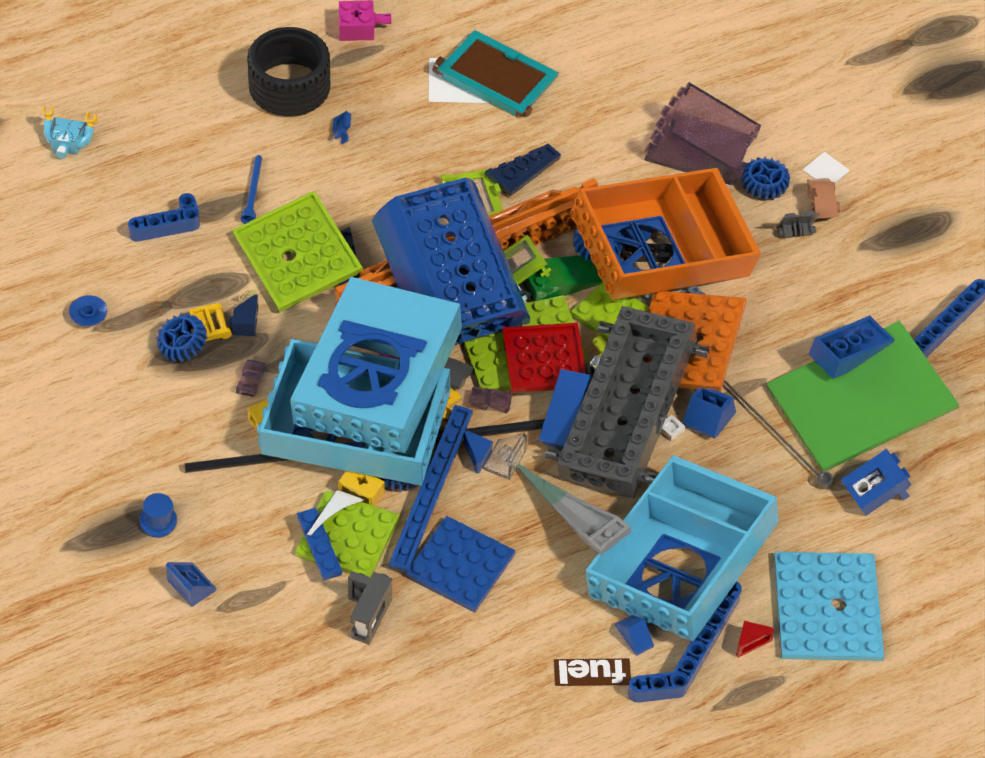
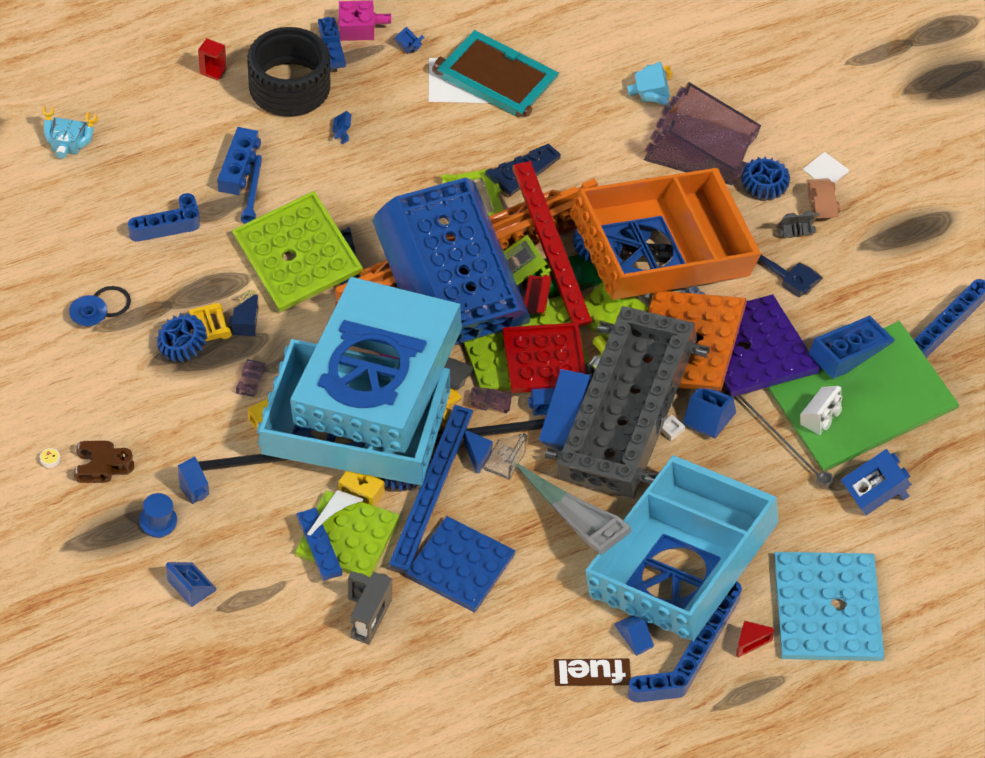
none -> tile [40,448,60,468]
none -> reddish brown piece [74,440,135,483]
none -> black piece [94,286,131,317]
none -> blue slope [178,456,209,504]
none -> red panel [198,38,227,81]
none -> blue brick [217,127,261,196]
none -> blue slope [318,17,346,69]
none -> blue bracket [393,26,424,54]
none -> red plate [512,161,592,327]
none -> red panel [524,275,552,316]
none -> blue brick [528,388,555,416]
none -> medium azure torso [627,61,679,112]
none -> dark purple plate [696,294,819,397]
none -> dark blue piece [757,254,823,298]
none -> white slope [800,386,843,435]

